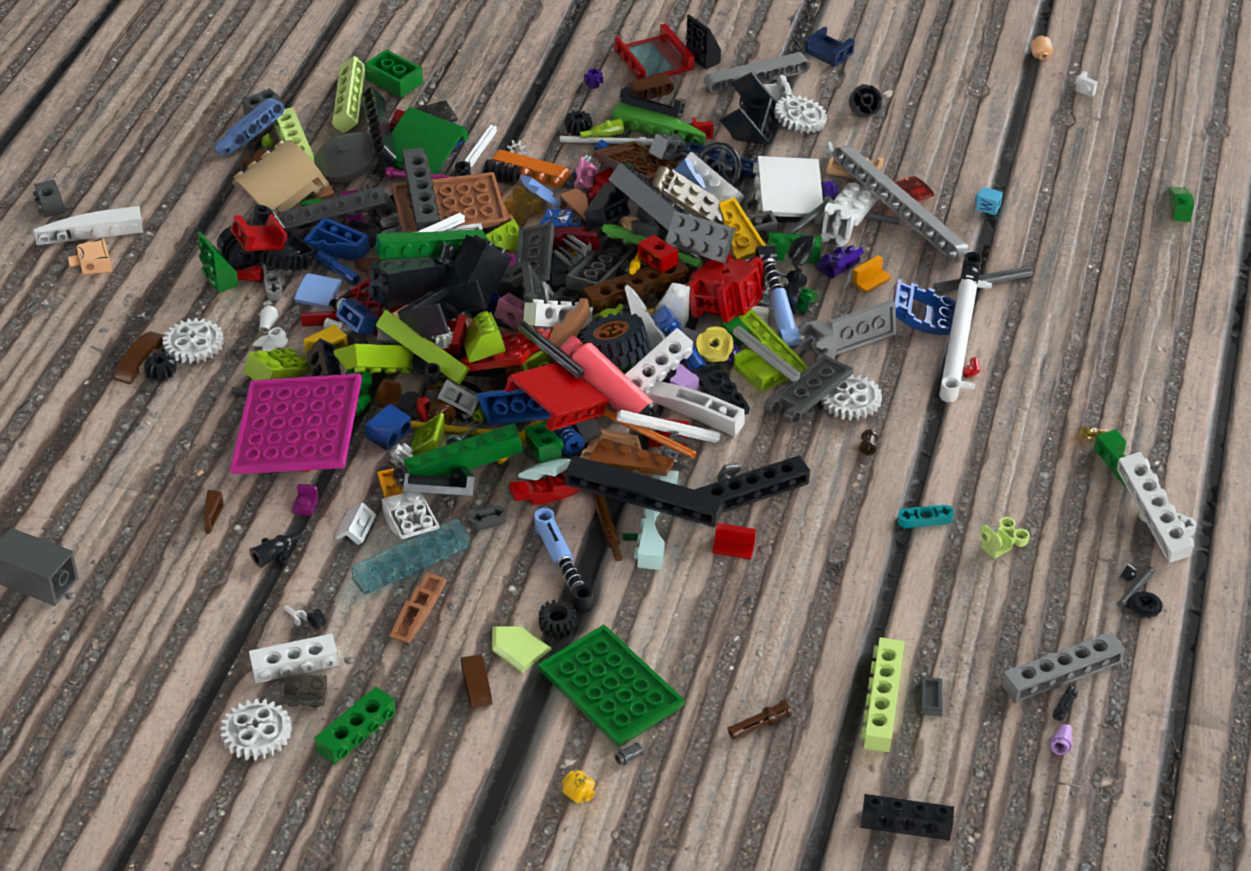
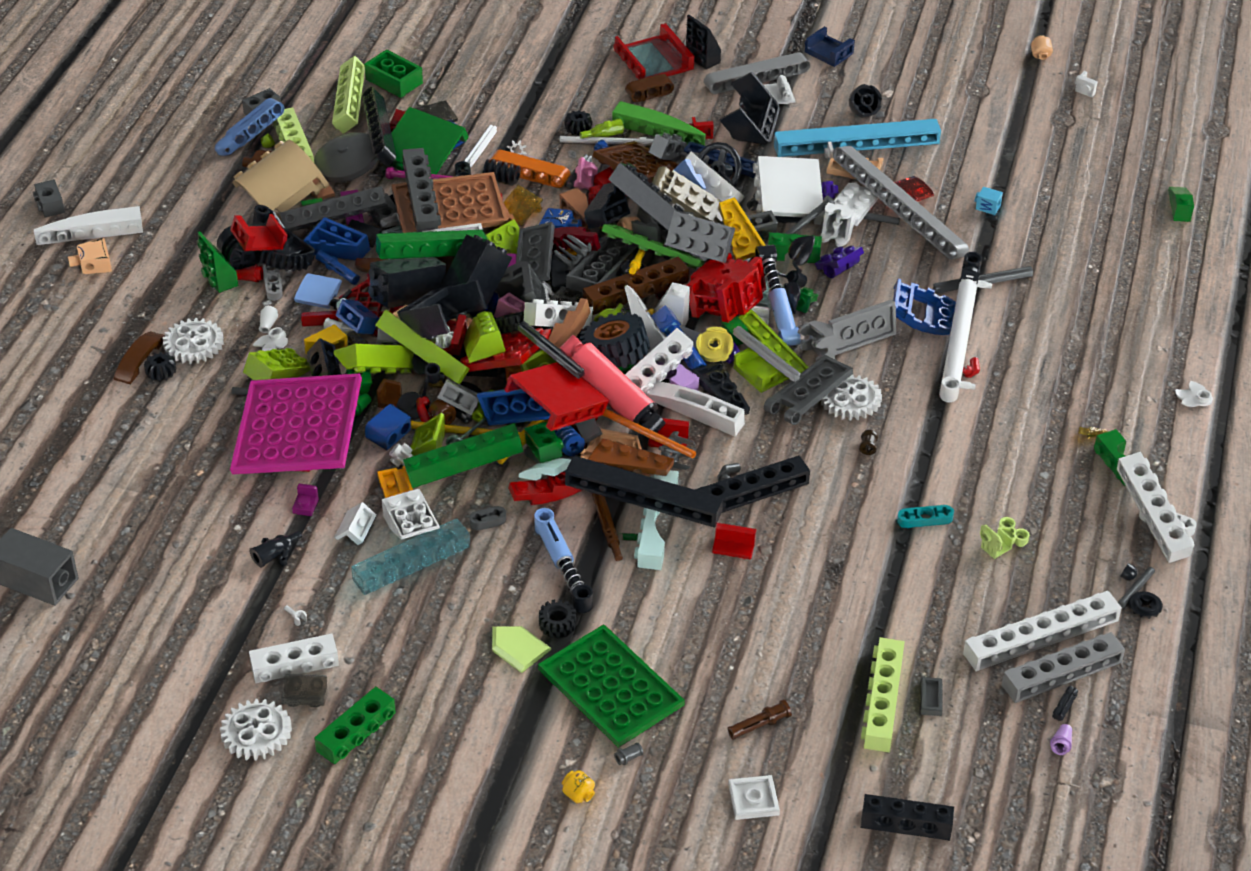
reddish brown slope [203,490,224,534] -> none
black bush [307,609,327,630] -> none
nougat slope [389,572,446,644] -> none
black panel [393,462,475,496] -> none
white axle [418,213,465,232] -> none
black bush [436,242,457,265] -> none
reddish brown beam [461,654,492,708] -> none
light blue slope [520,174,561,208] -> none
dark purple gear [584,69,604,89] -> none
white axle [616,410,720,443] -> none
black panel [619,85,686,117] -> none
red brick [638,235,678,273] -> none
white gear [774,95,827,134] -> none
light orange panel [852,255,891,293] -> none
none -> black tyre [495,311,531,334]
none -> white tile [728,775,780,820]
none -> medium azure brick [774,119,941,157]
none -> white brick [963,591,1122,671]
none -> white plate [1175,381,1213,407]

